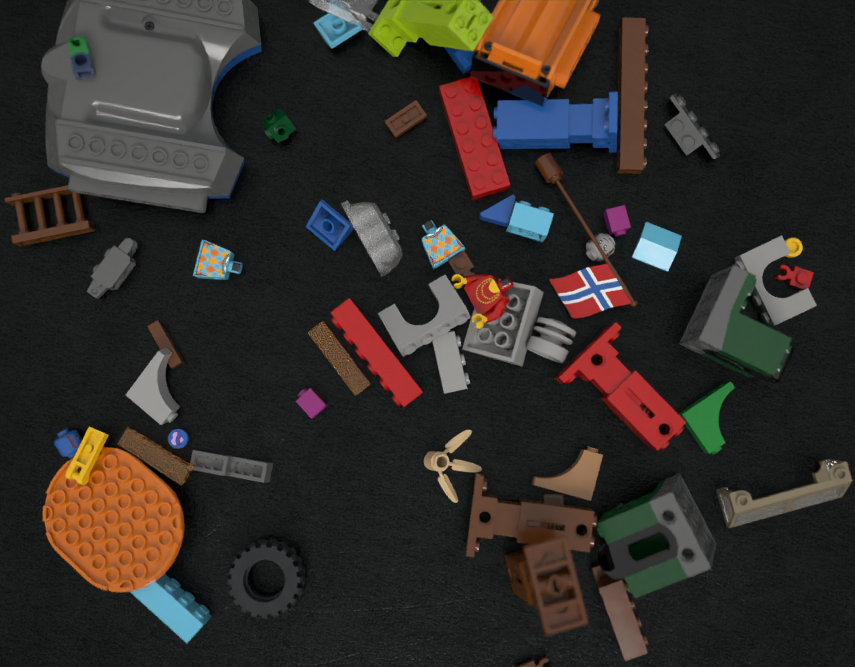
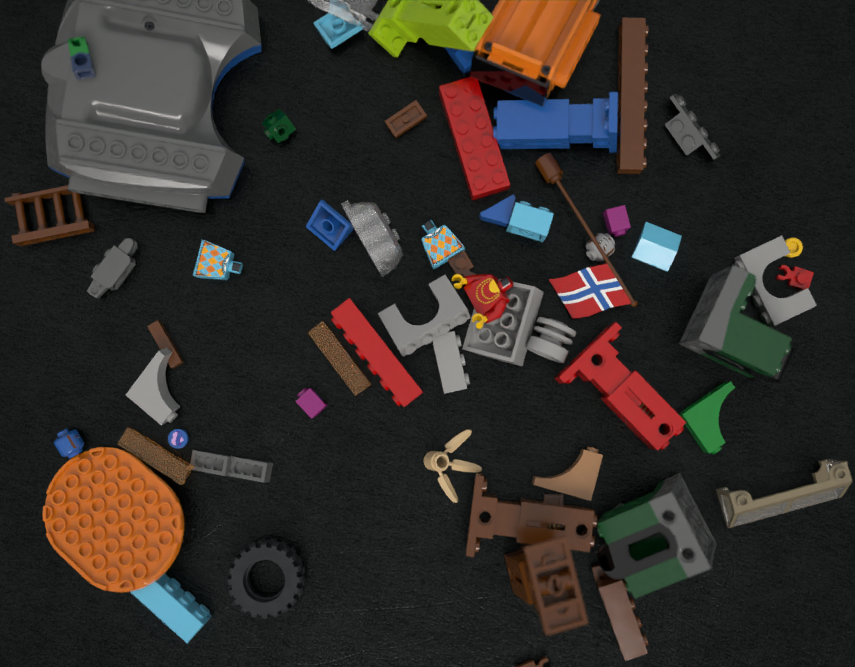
yellow plate [66,427,109,486] -> none

